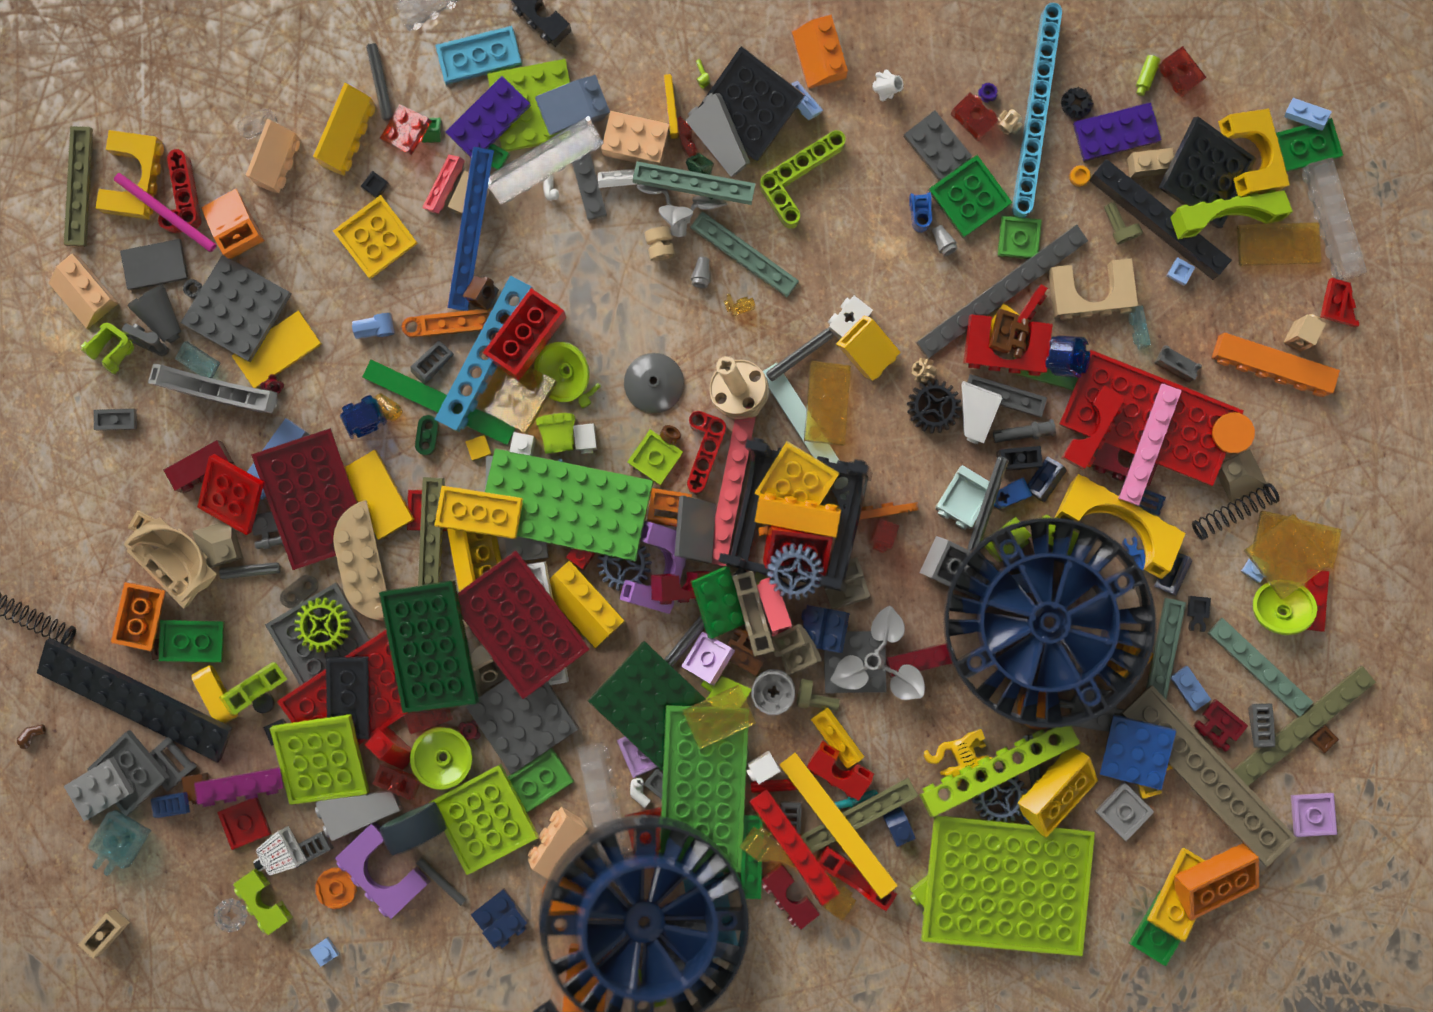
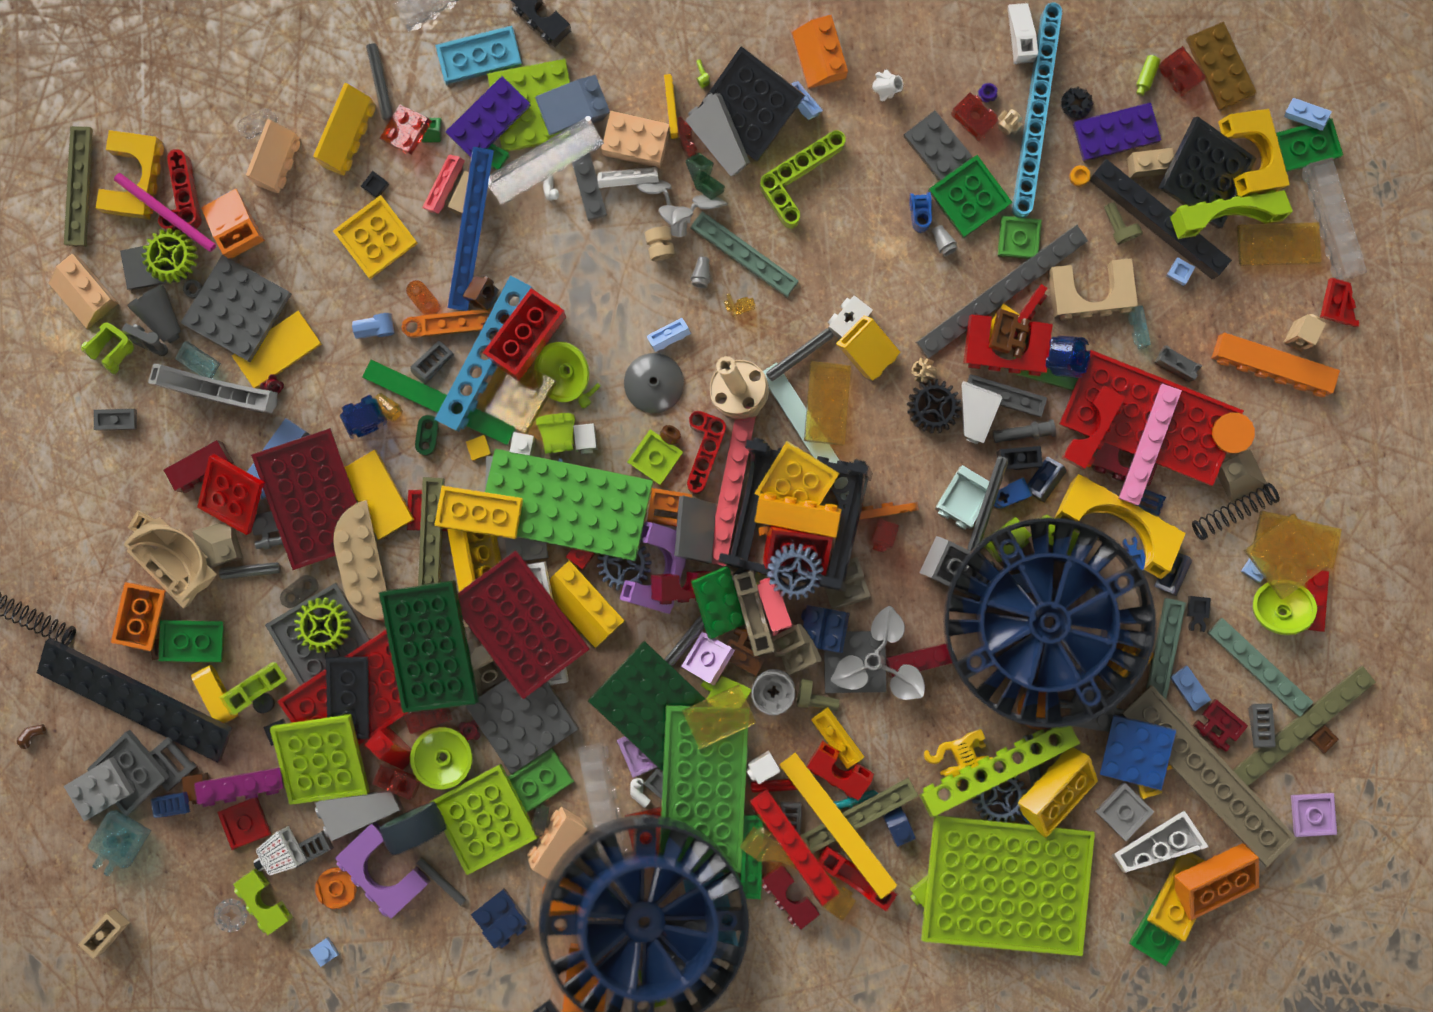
sand green plate [632,161,756,205] -> none
none -> lime gear [141,228,198,283]
none -> clear orange plate [406,280,440,315]
none -> clear smoke plate [531,804,549,837]
none -> light blue plate [647,318,691,352]
none -> white slope [1008,3,1038,64]
none -> white wedge [1112,811,1208,873]
none -> pearl gold plate [1186,21,1257,110]

